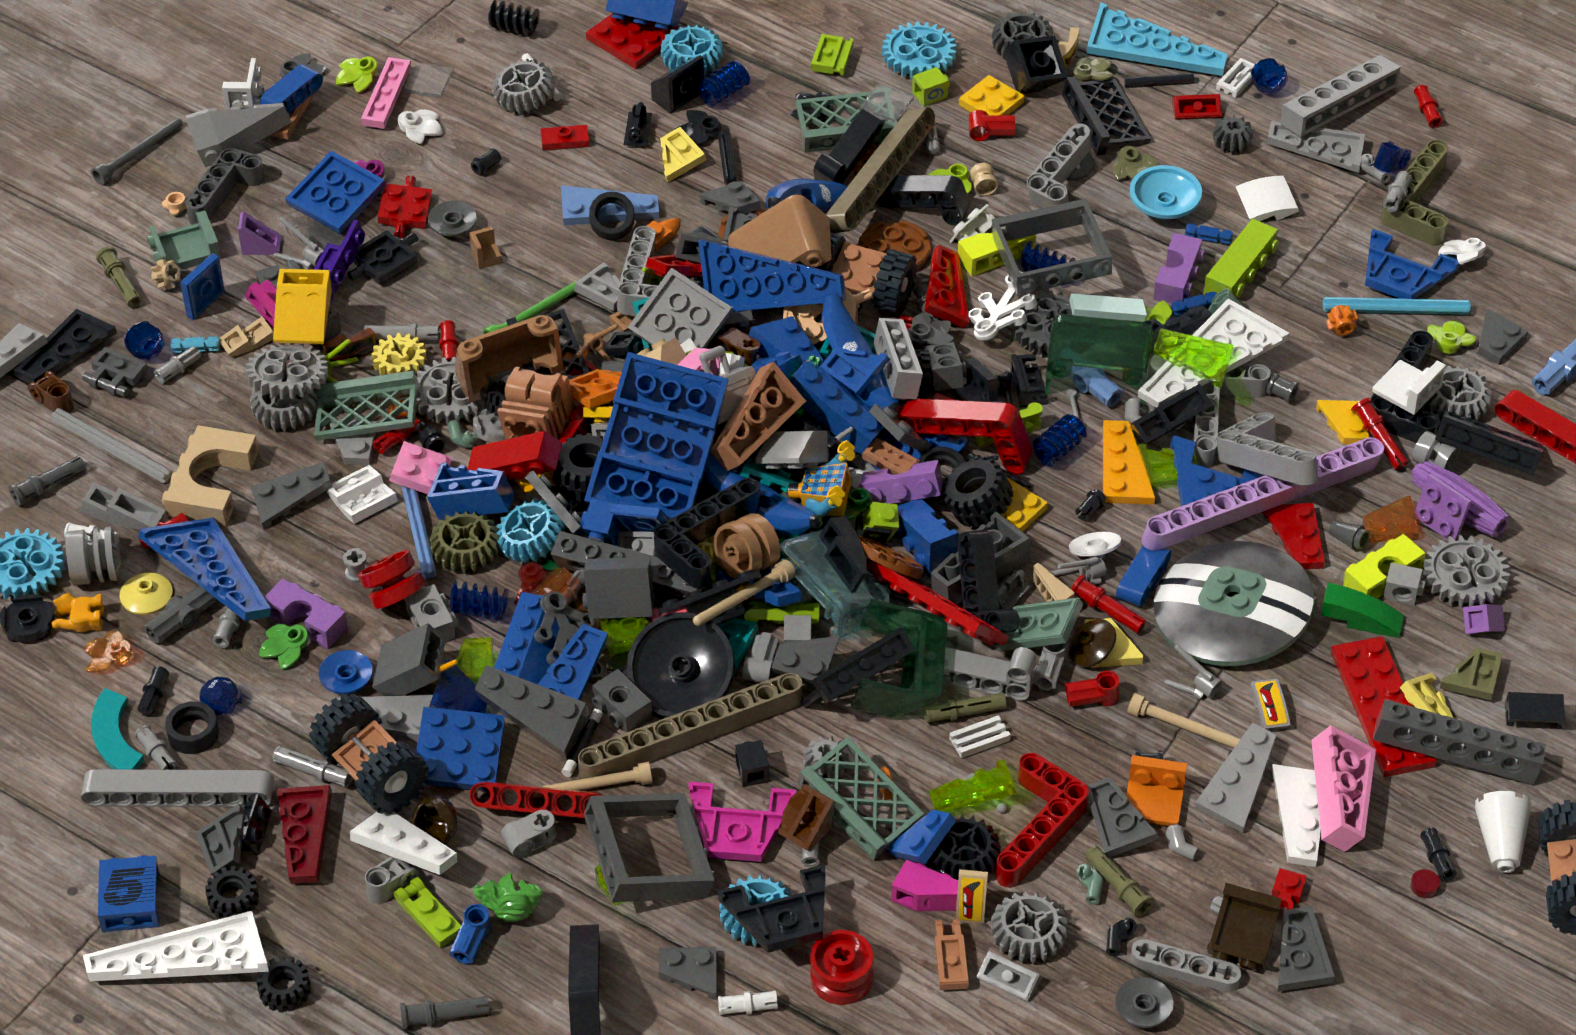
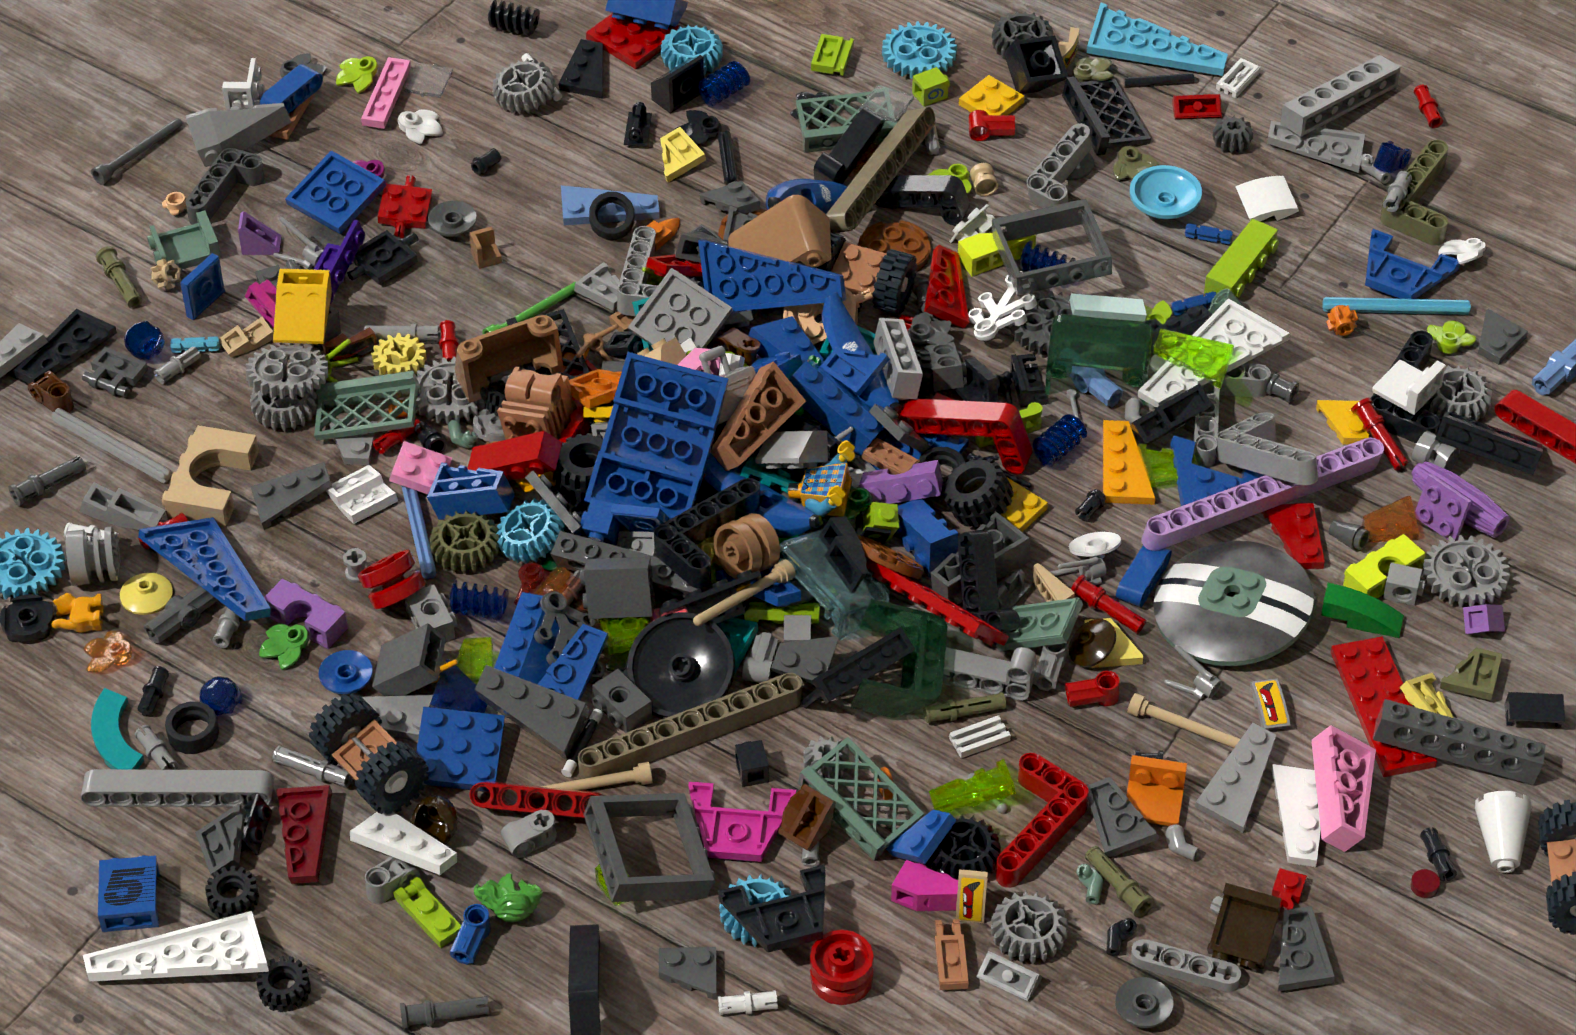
red plate [540,125,589,150] -> none
medium lavender arch [1153,233,1205,303] -> none
clear blue hair [1251,58,1288,94] -> none
none -> black wing [558,39,603,99]

